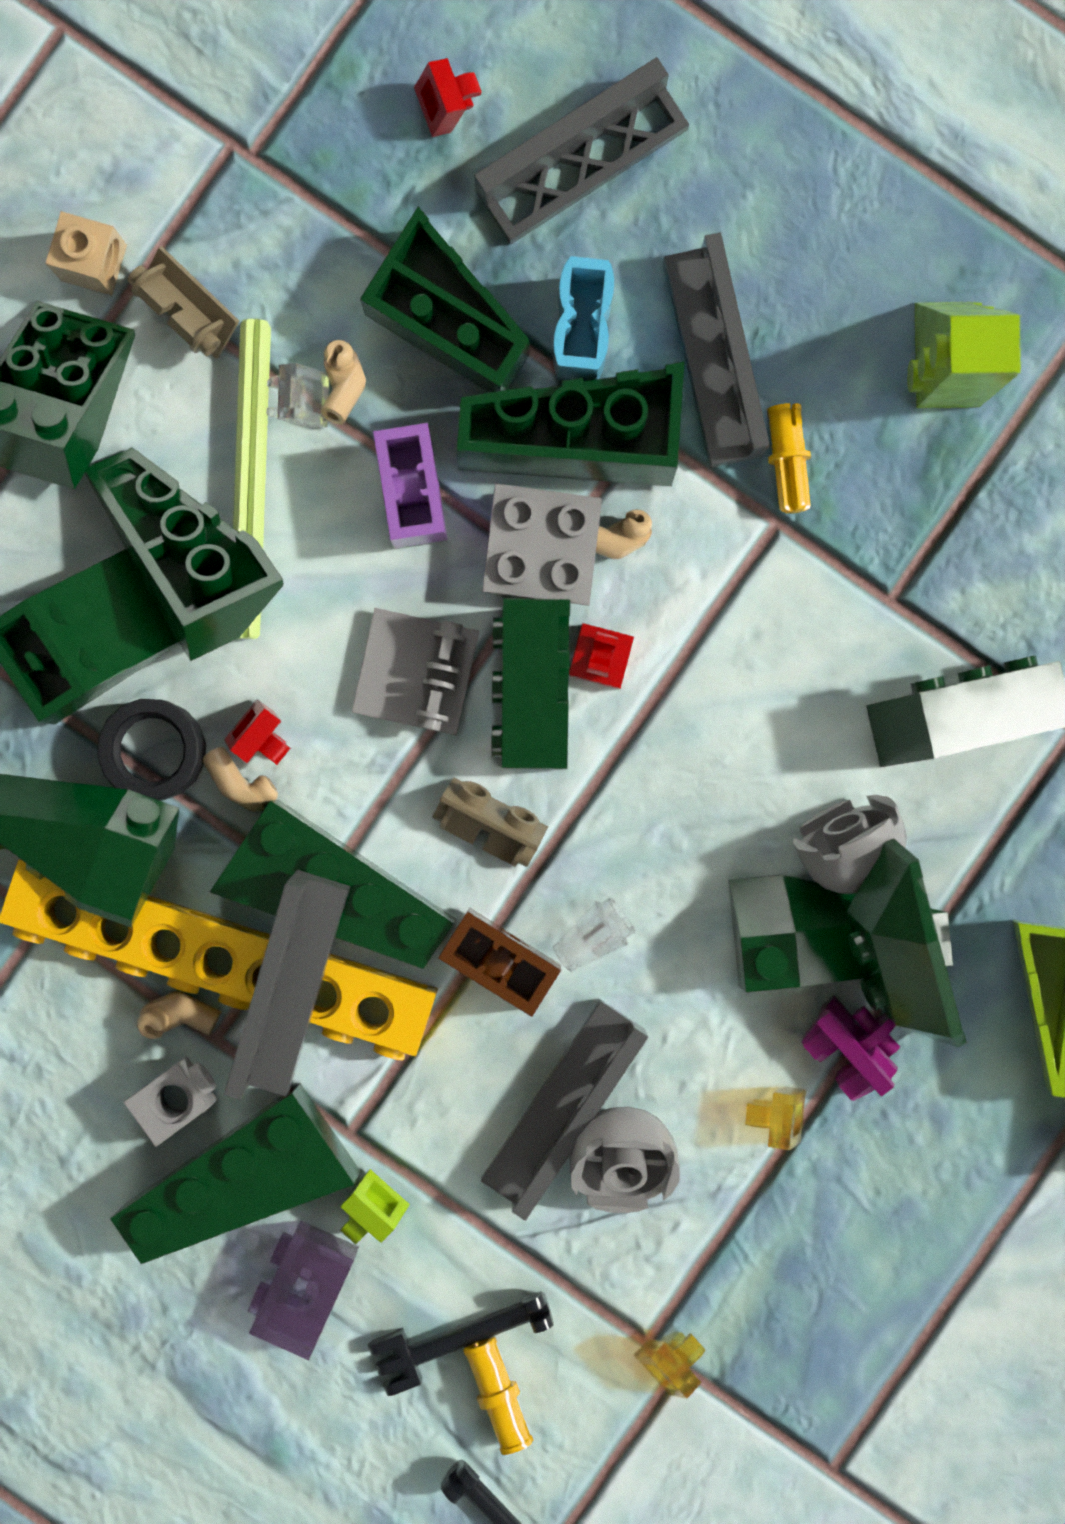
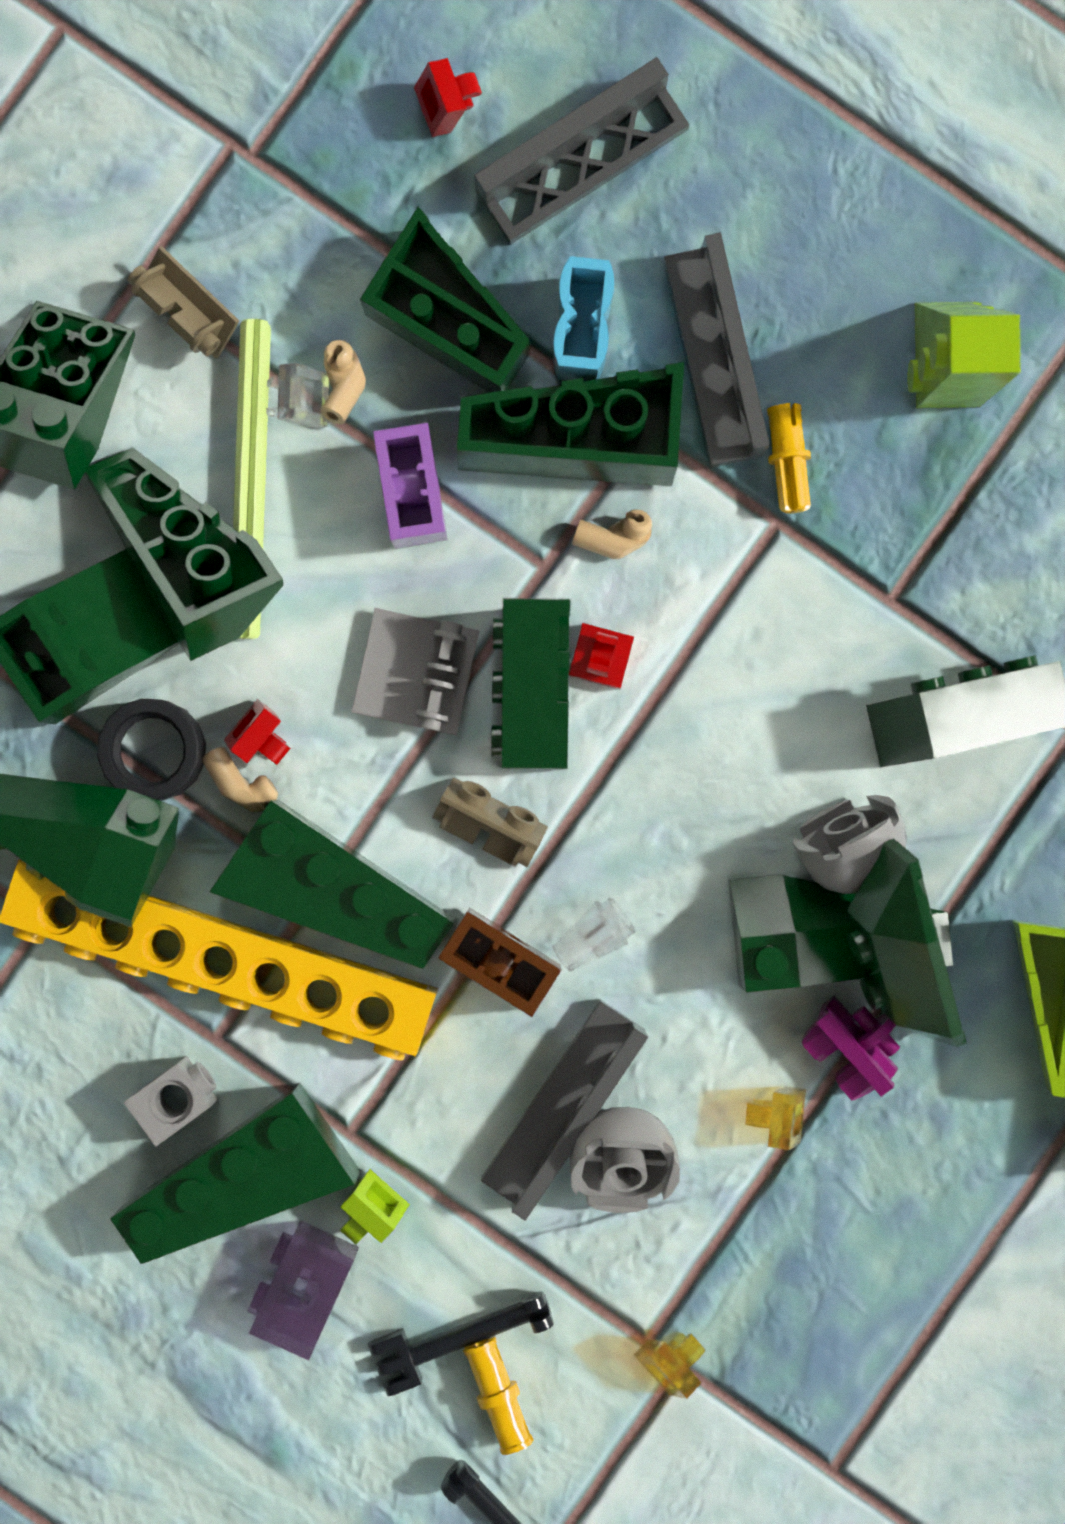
tan brick [45,211,127,296] -> none
tan arm [137,991,222,1039] -> none
dark grey fence [224,870,350,1100] -> none
light grey hinge [482,483,602,606] -> none

